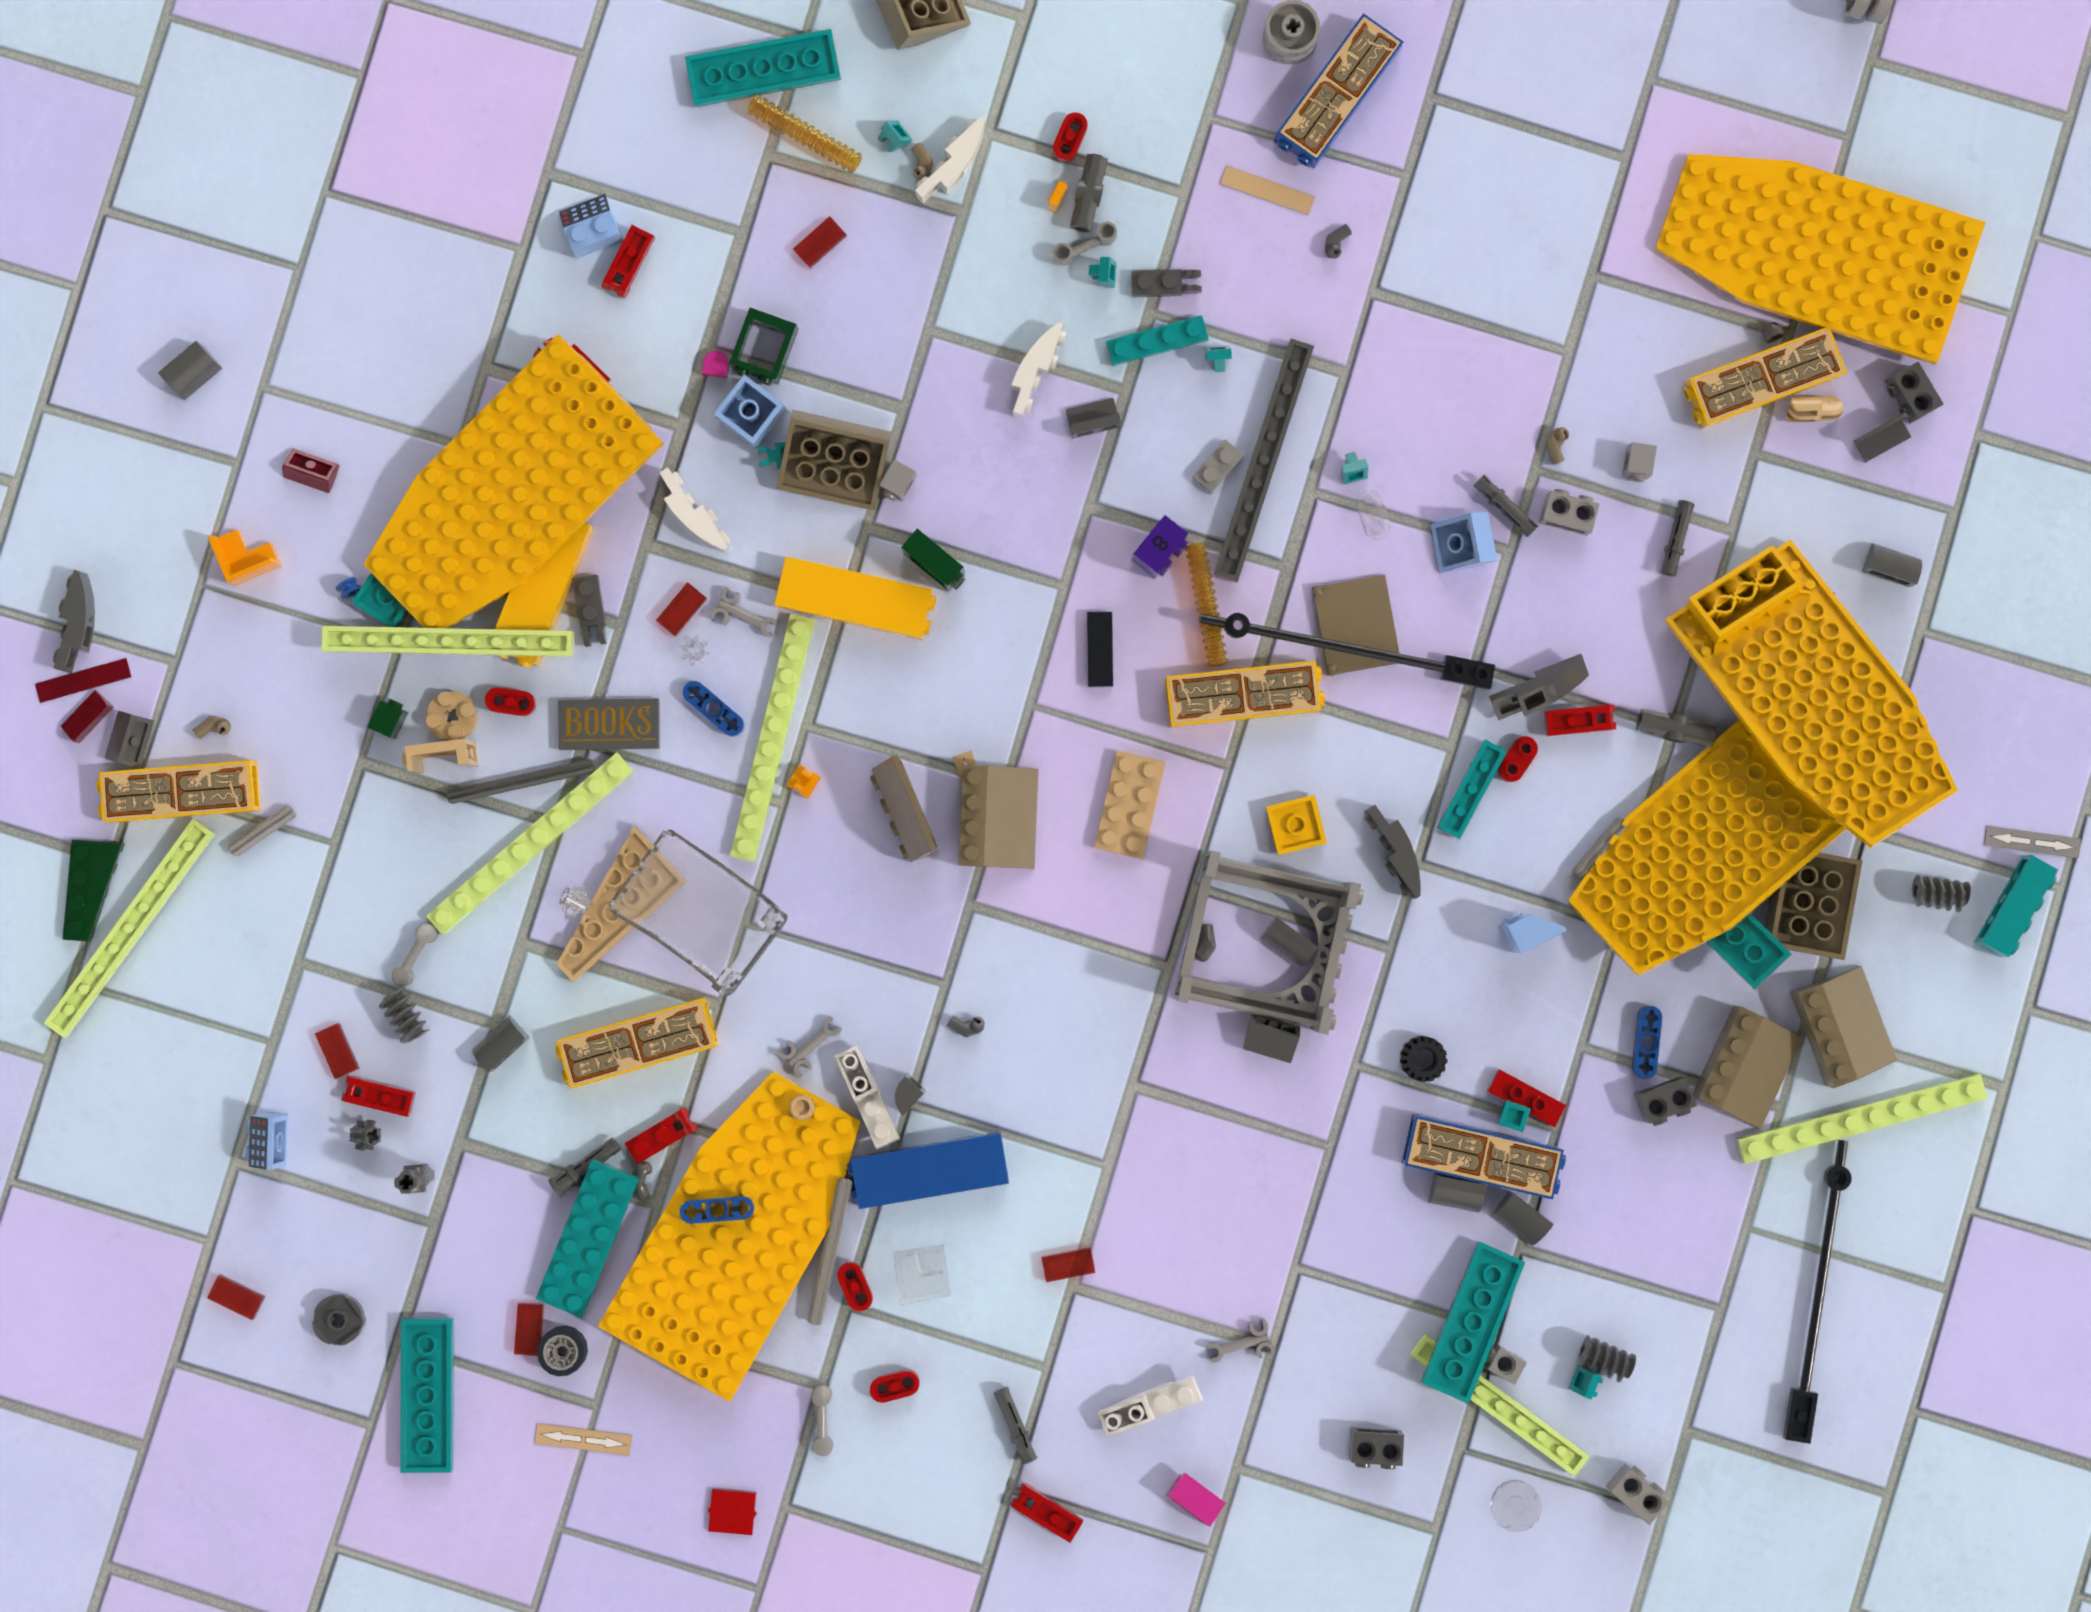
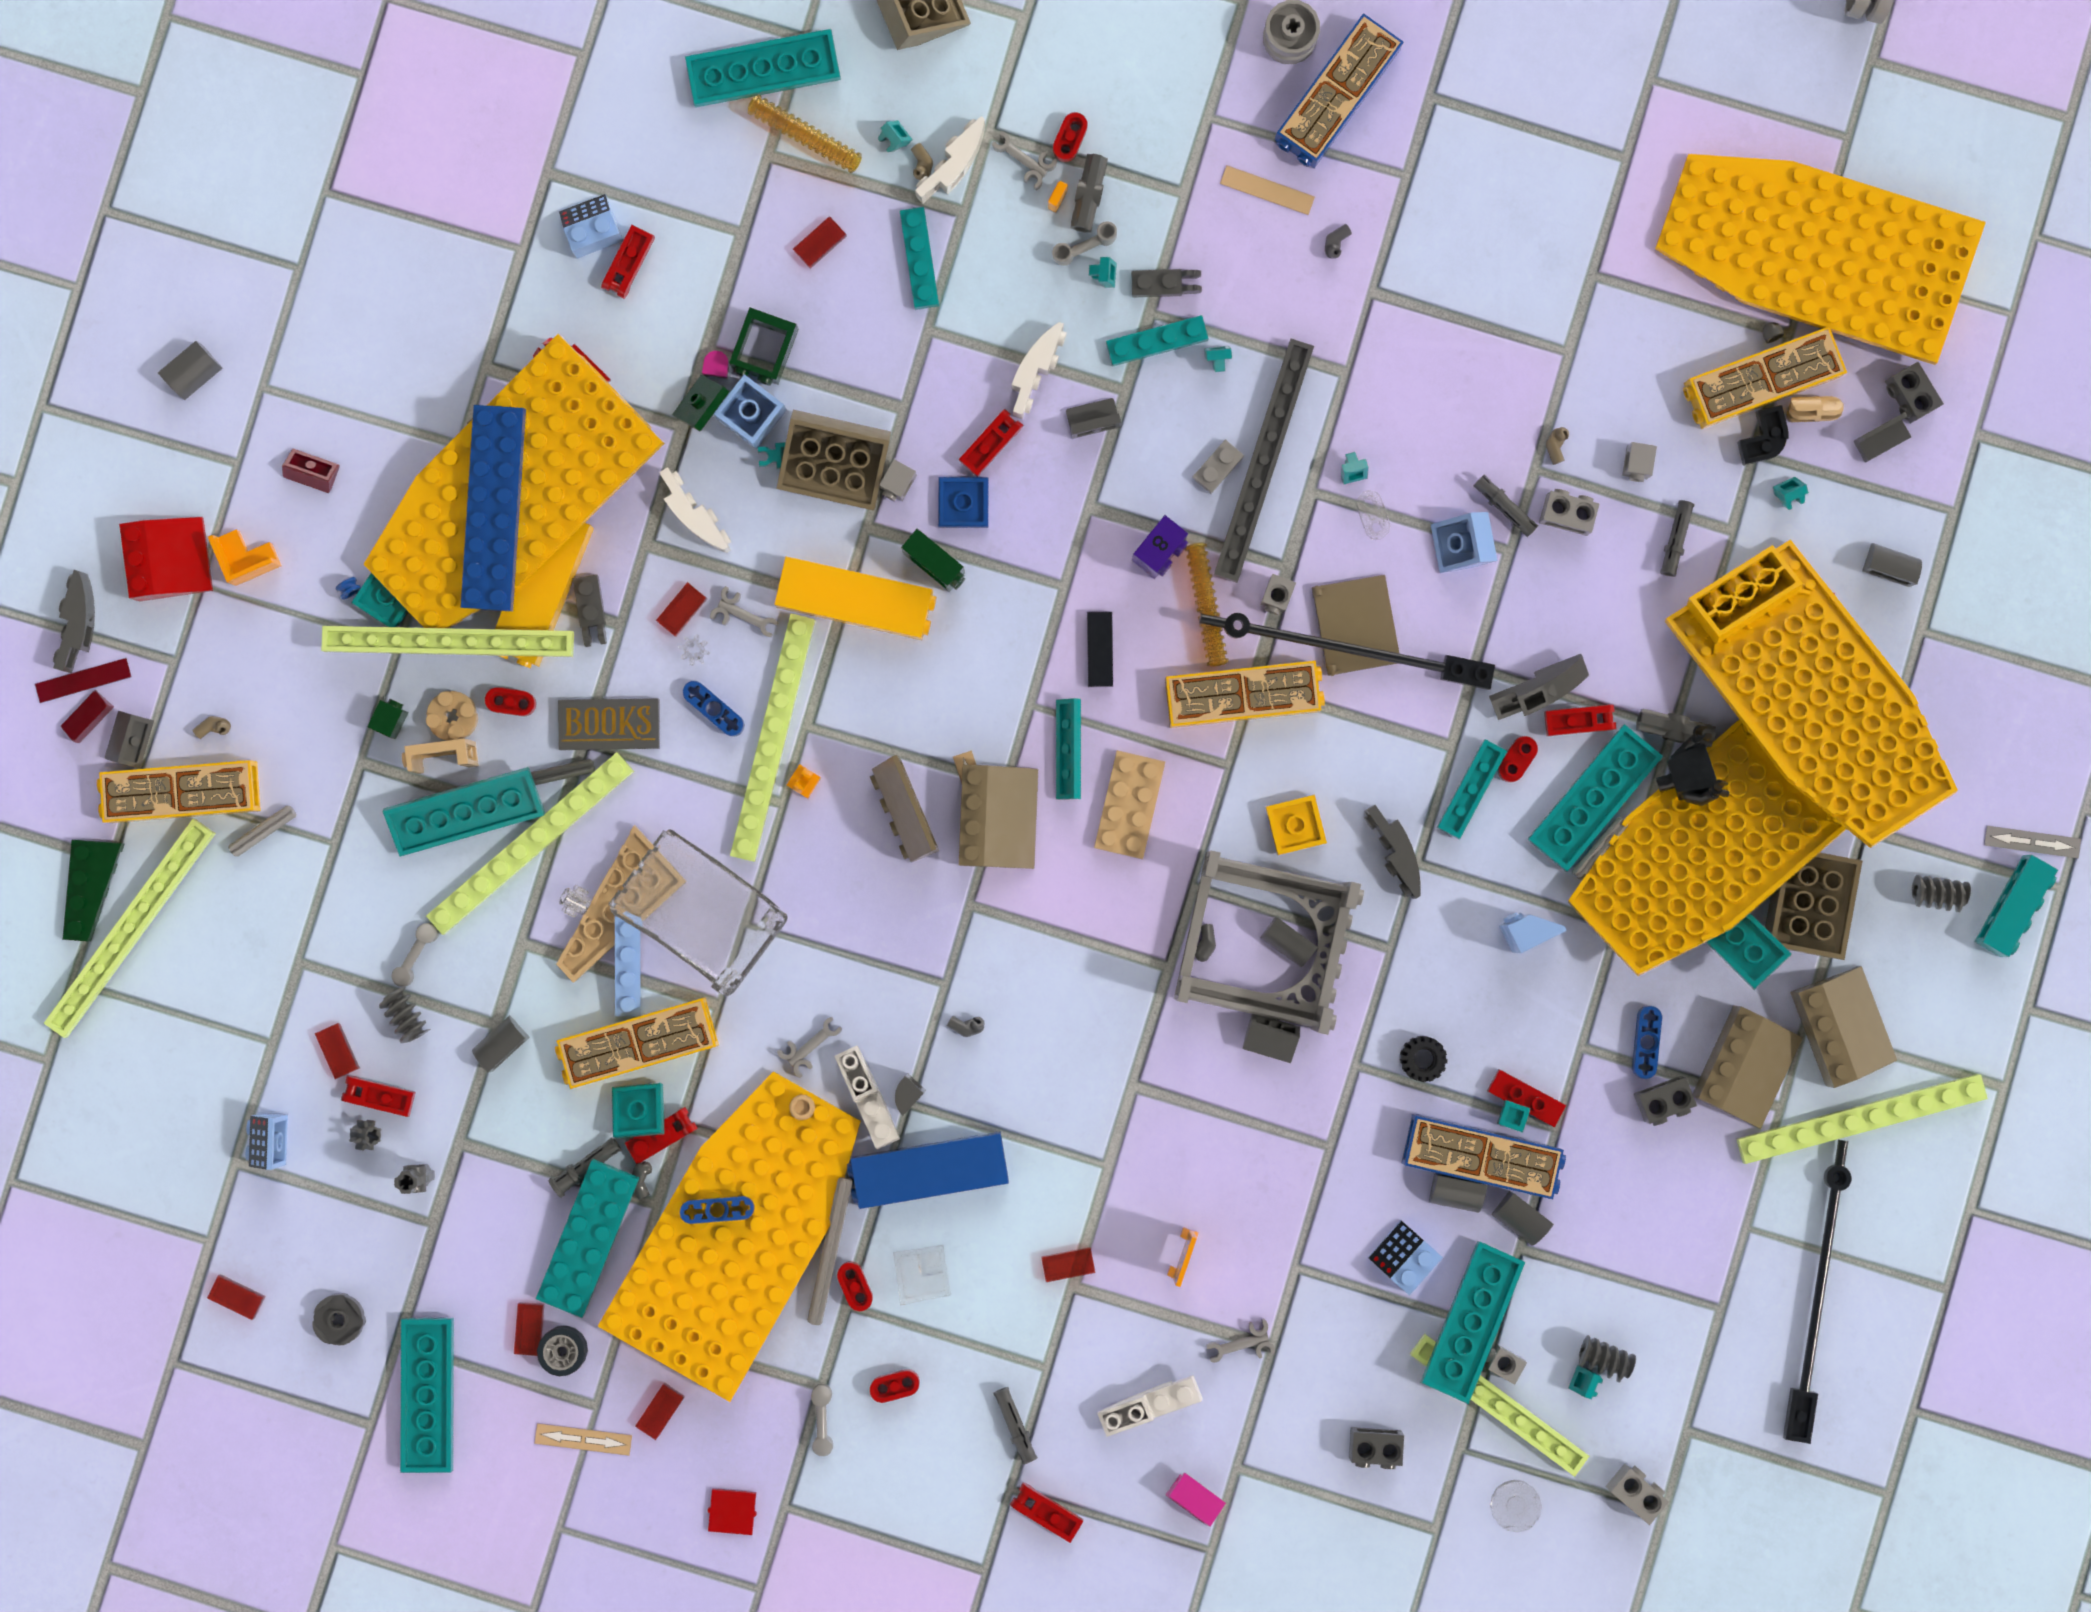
none -> red slope [119,517,213,602]
none -> teal plate [382,767,545,857]
none -> blue plate [461,405,526,612]
none -> teal tile [612,1083,664,1138]
none -> light blue plate [615,915,641,1016]
none -> clear red tile [635,1382,685,1440]
none -> dark green plate [672,375,729,432]
none -> teal plate [900,207,939,310]
none -> blue tile [938,477,989,528]
none -> red plate [959,409,1024,477]
none -> light grey bar [992,131,1057,191]
none -> teal plate [1056,698,1081,800]
none -> light orange flag [1167,1227,1199,1287]
none -> light grey brick [1260,574,1296,615]
none -> slope [1368,1220,1443,1296]
none -> teal plate [1527,724,1663,872]
none -> black torso [1656,725,1729,806]
none -> black plate [1737,405,1789,466]
none -> teal tile [1773,477,1809,510]

